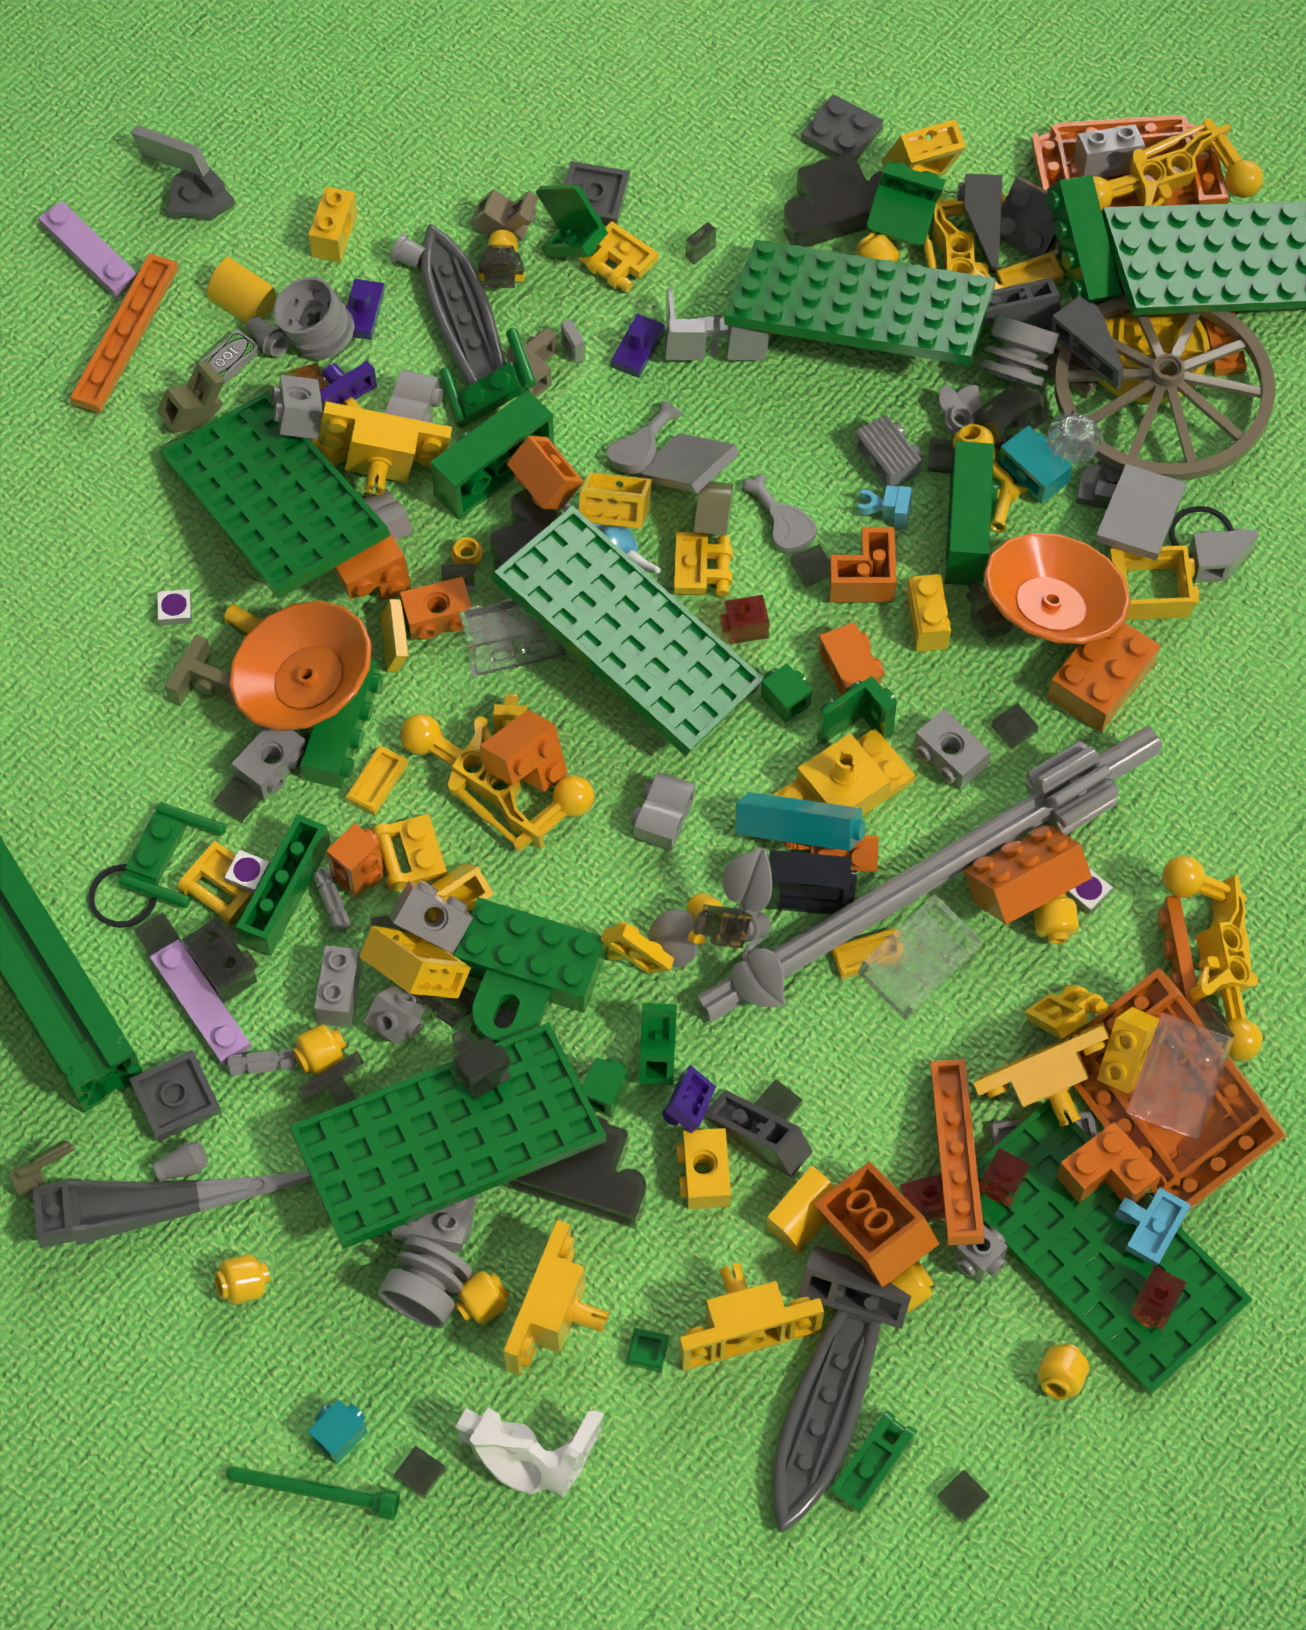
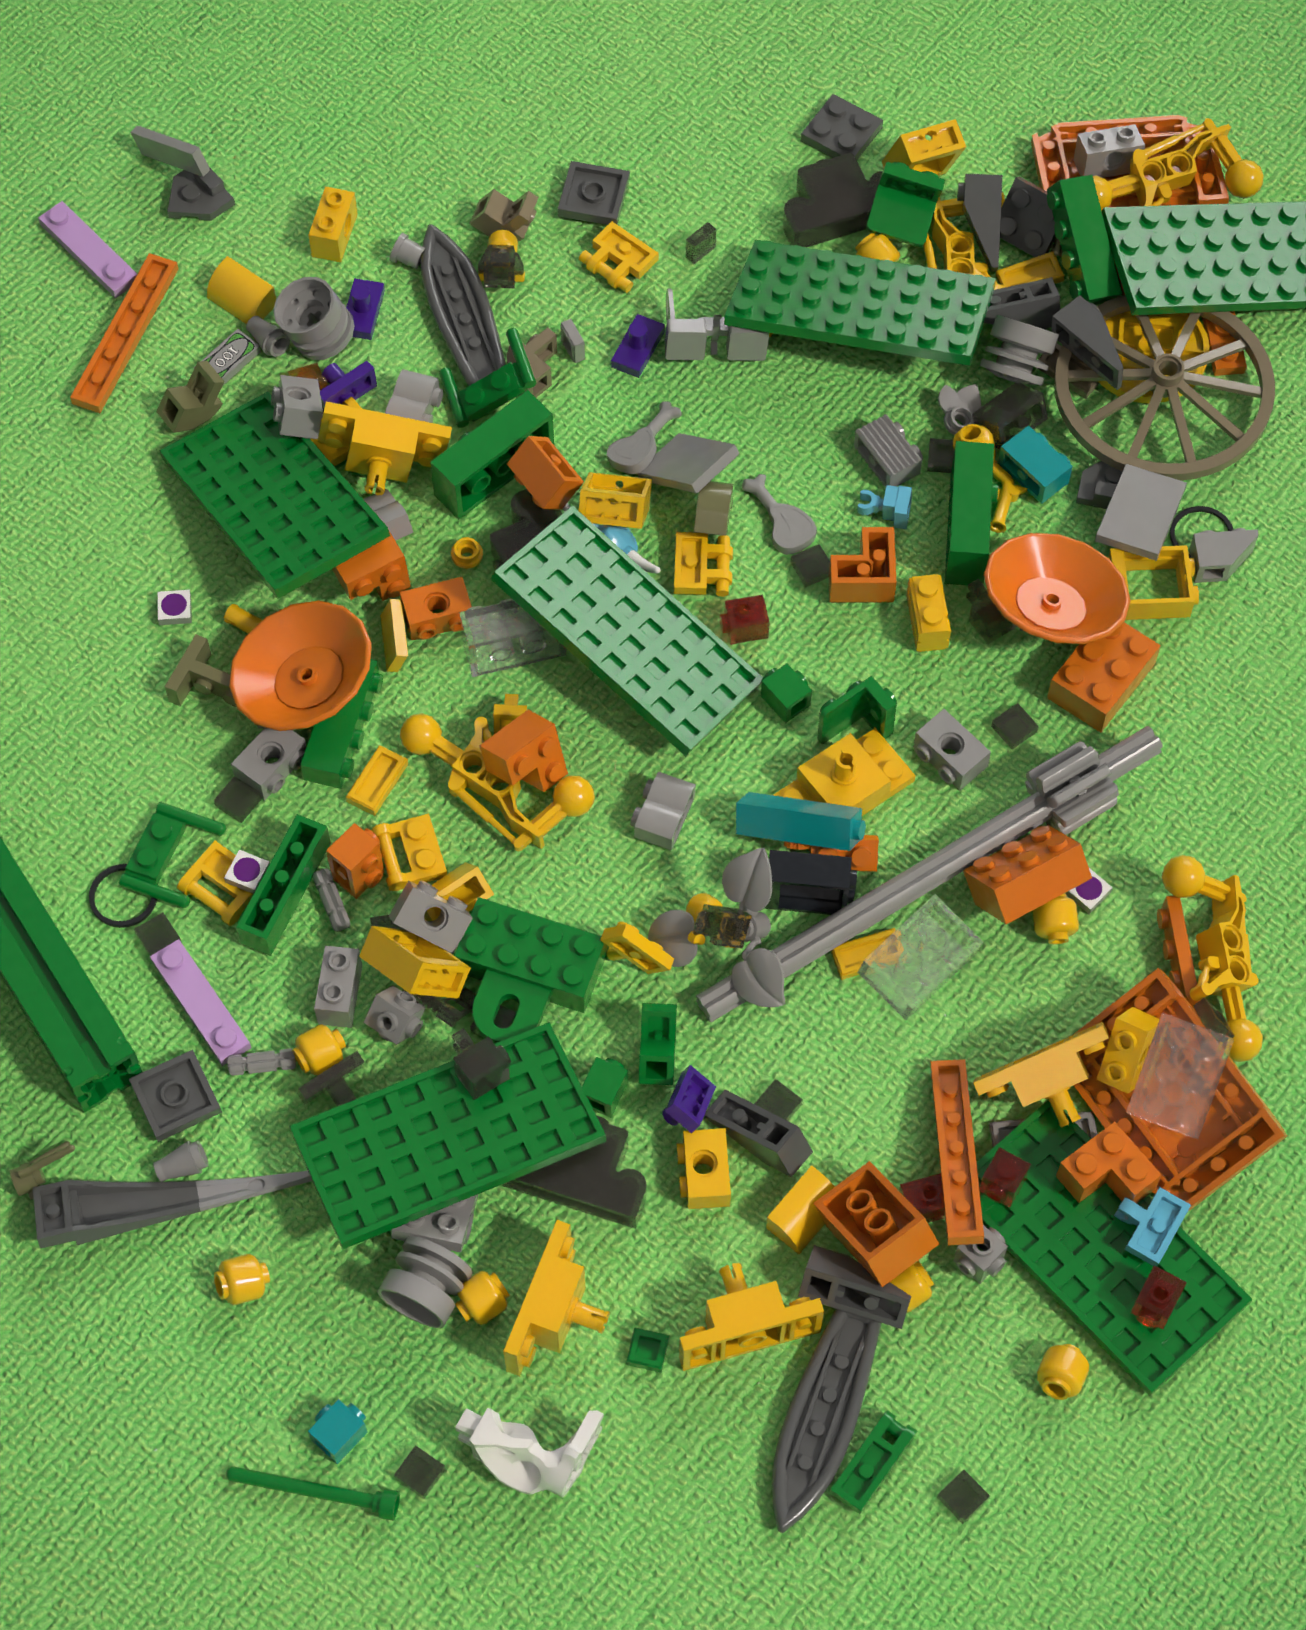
clear smoke brick [182,918,258,1003] -> none
clear smoke tile [441,563,475,591] -> none
green bracket [536,184,608,258] -> none
orange brick [818,622,884,696] -> none
yellow plate [1024,985,1108,1039] -> none
clear gear [1047,410,1102,465] -> none

